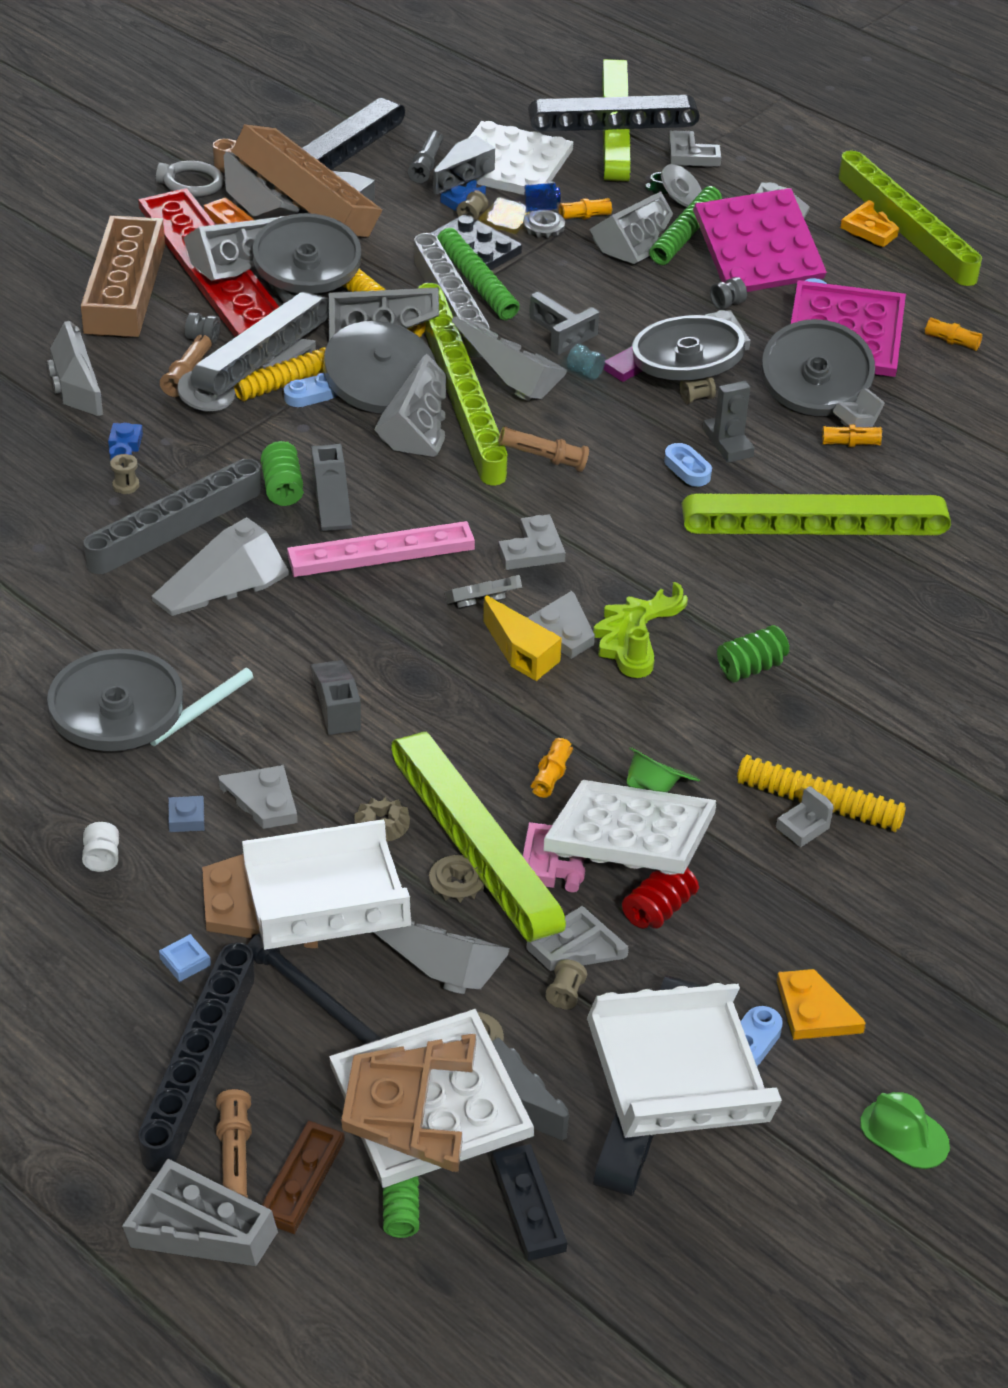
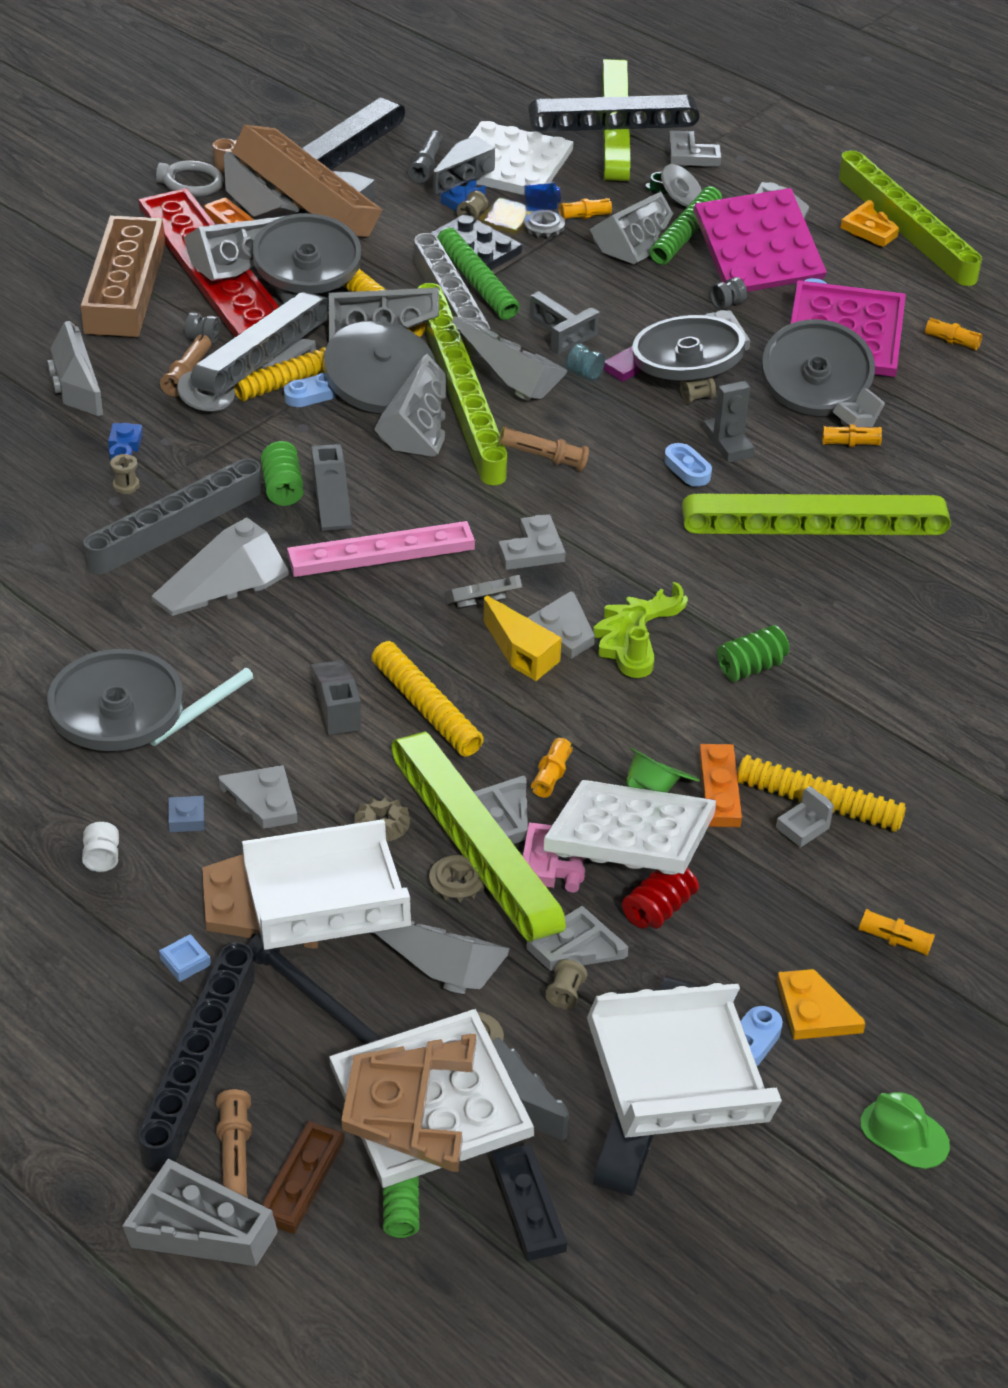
none -> yellow piece [371,641,484,757]
none -> light grey wing [474,776,528,844]
none -> orange plate [699,744,742,827]
none -> light orange pin [858,909,935,956]

